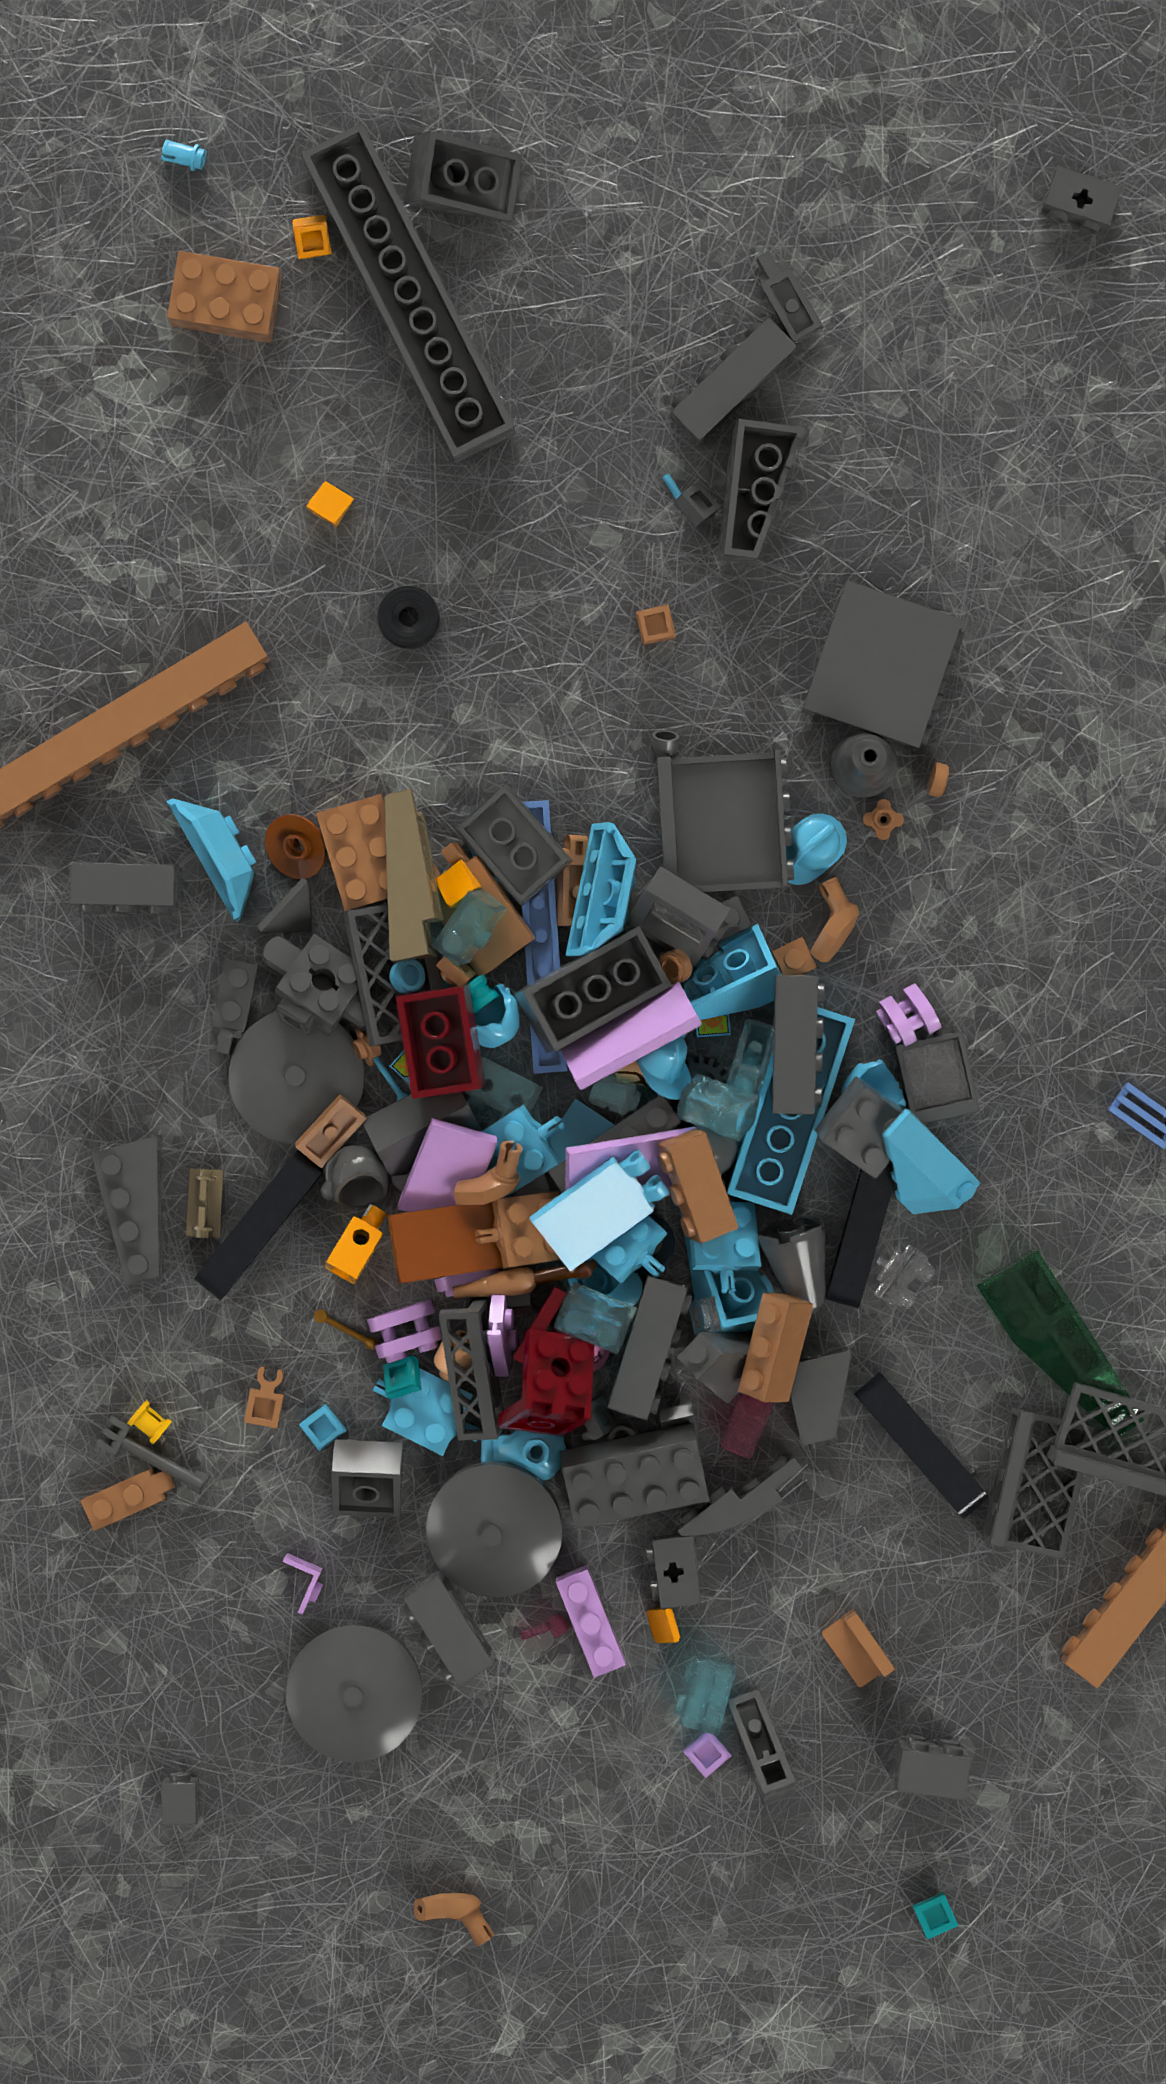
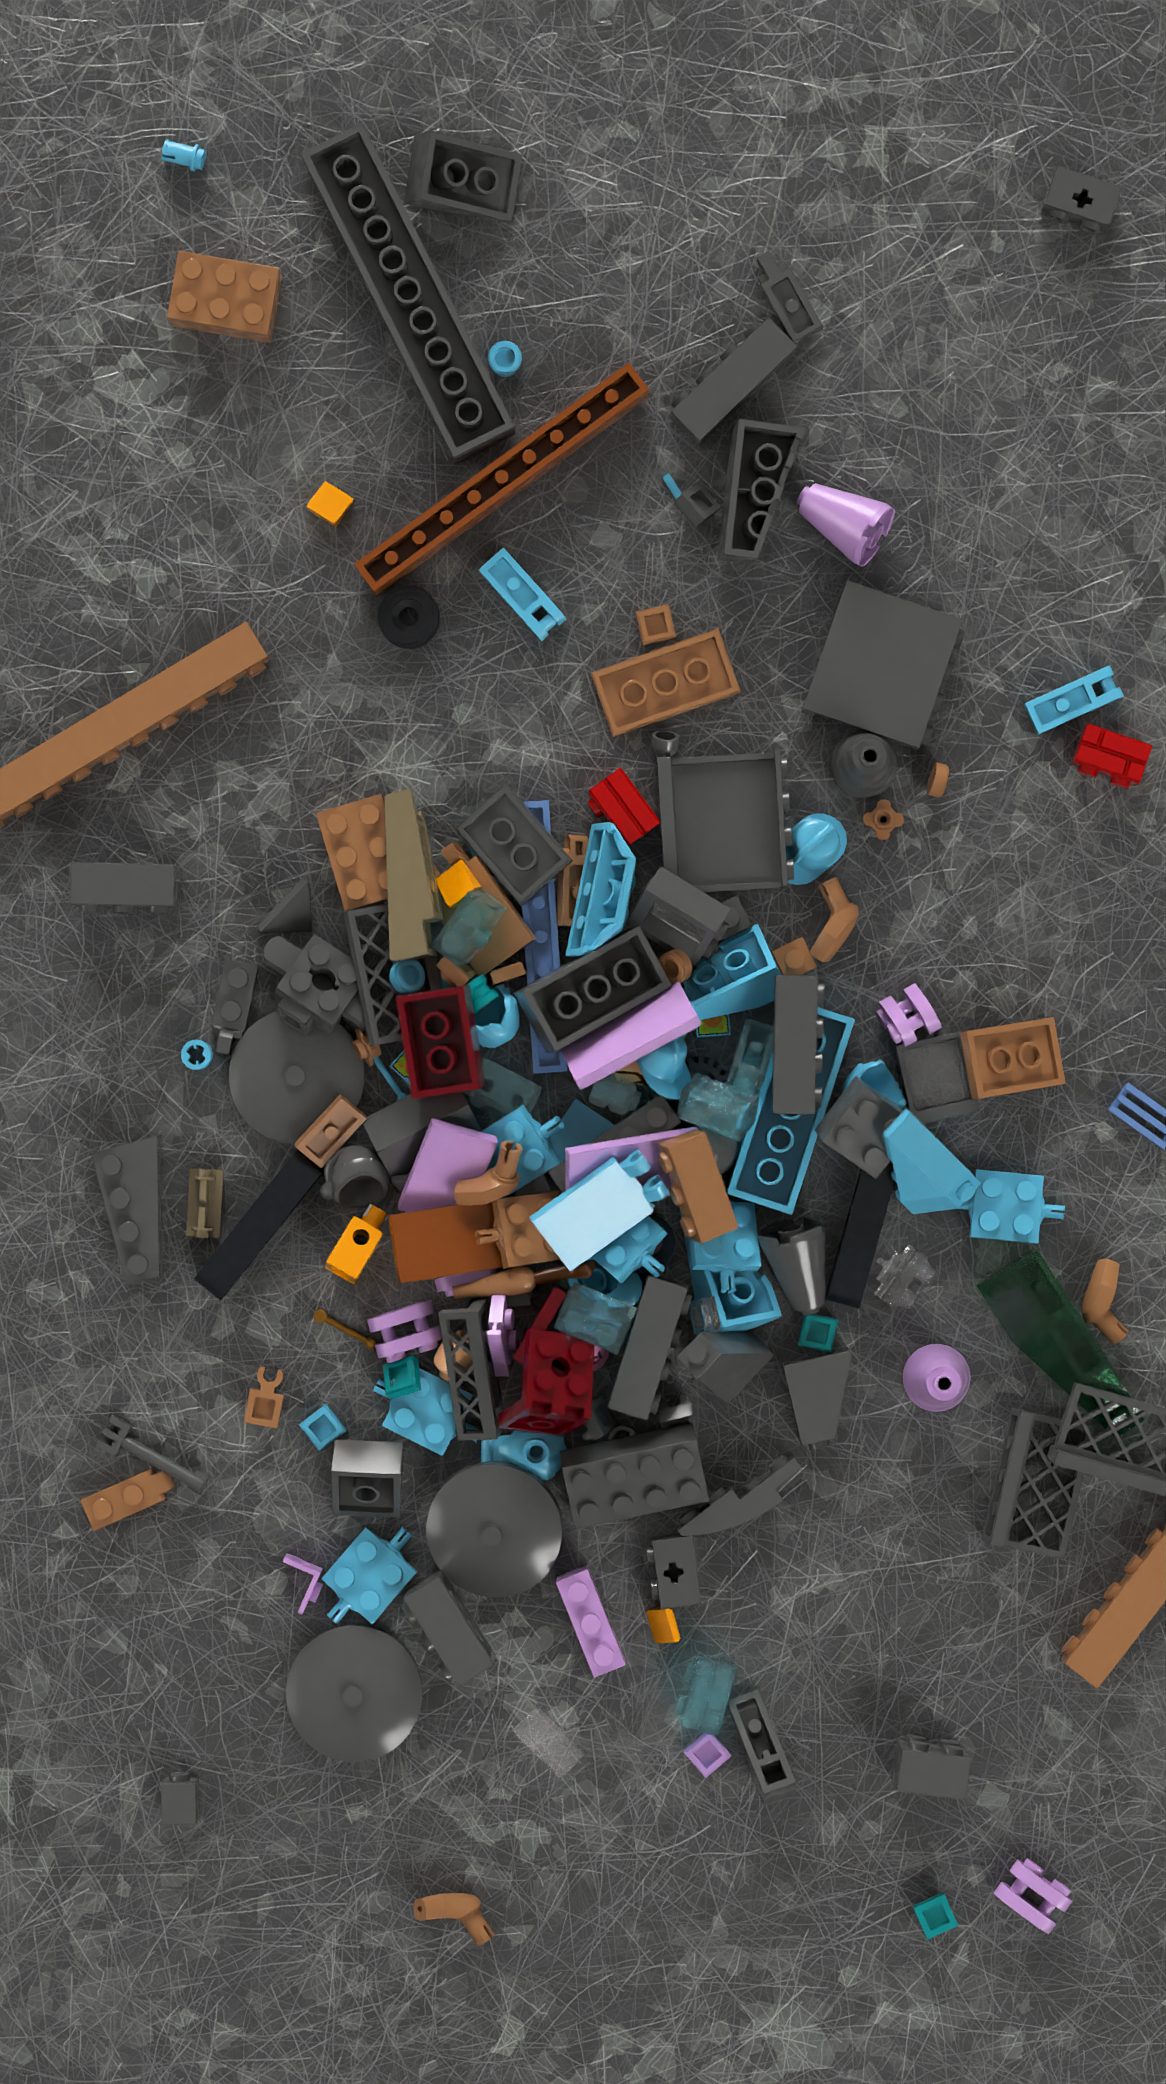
yellow bush [127,1400,172,1444] -> none
medium azure wedge [167,798,256,922] -> none
dark orange dish [265,814,327,879] -> none
light orange slope [293,215,332,259] -> none
clear pink hand [520,1614,570,1640] -> none
clear pink slope [719,1393,775,1460] -> none
medium nougat brick [738,1293,814,1402] -> none
medium nougat panel [822,1609,895,1687] -> none
black beam [854,1372,989,1519] -> none
none -> medium azure bush [181,1040,213,1070]
none -> medium azure plate [322,1527,418,1624]
none -> dark orange brick [354,363,649,597]
none -> medium azure plate [478,547,567,642]
none -> medium azure tile [488,341,522,377]
none -> medium nougat tile [490,962,526,986]
none -> clear tile [512,1705,585,1779]
none -> red brick [586,767,661,847]
none -> medium nougat tile [591,628,741,738]
none -> lavender cone [797,483,895,567]
none -> teal tile [797,1314,839,1353]
none -> lavender cone [903,1344,971,1412]
none -> medium azure plate [958,1169,1065,1244]
none -> medium nougat plate [960,1017,1066,1100]
none -> lavender brick [994,1858,1073,1934]
none -> medium azure plate [1024,665,1124,735]
none -> red brick [1071,723,1152,789]
none -> medium nougat arm [1081,1259,1128,1345]

